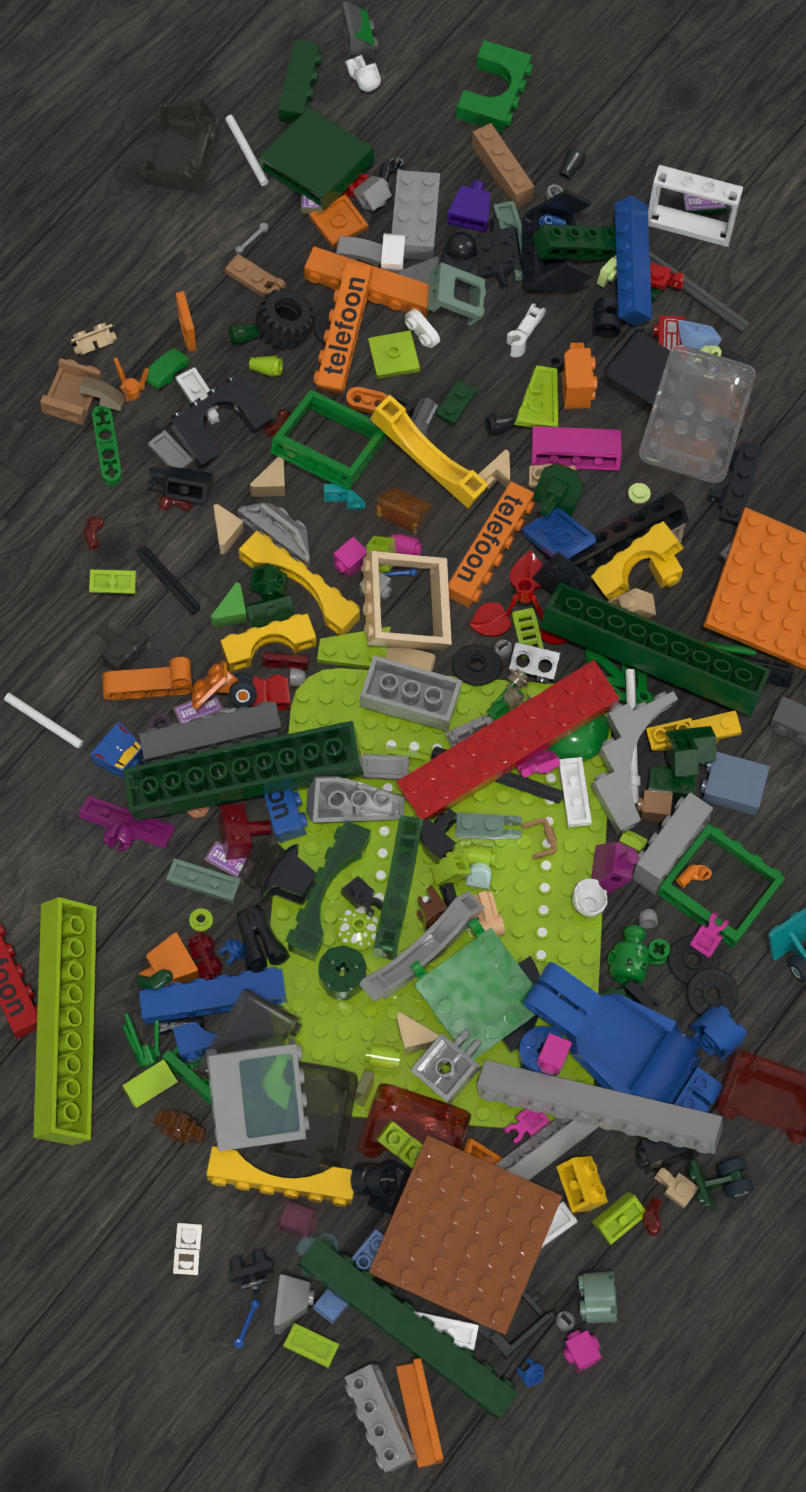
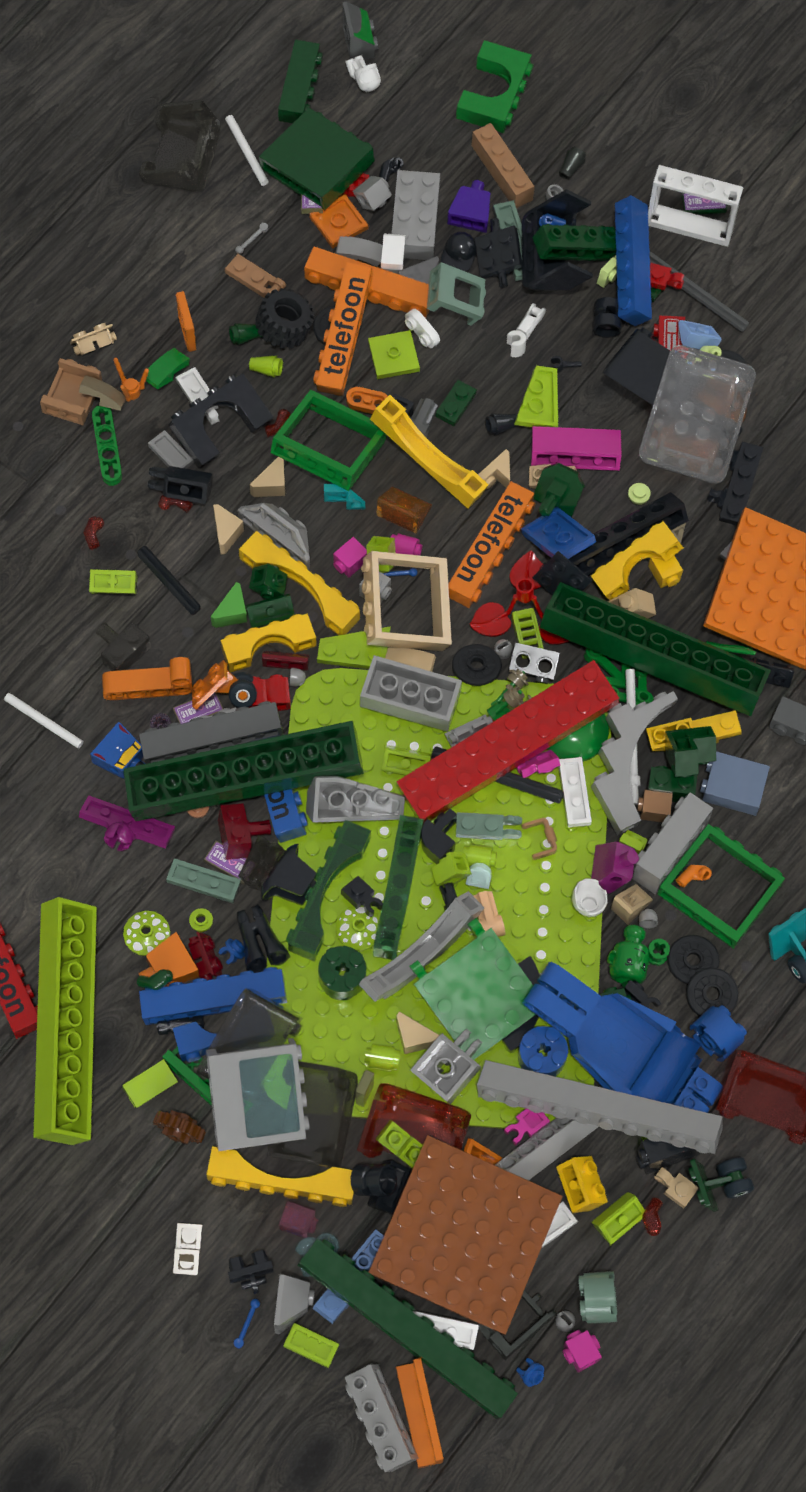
green plant [122,1013,161,1068] -> none
light grey tile [362,753,410,779] -> none
reddish brown hinge [417,885,447,932] -> none
dark pink brick [537,1033,572,1075] -> none
orange hinge [561,342,597,409] -> none
dark pink plate [690,912,730,958] -> none
none -> lime dish [123,911,170,956]
none -> tan slope [611,884,653,925]

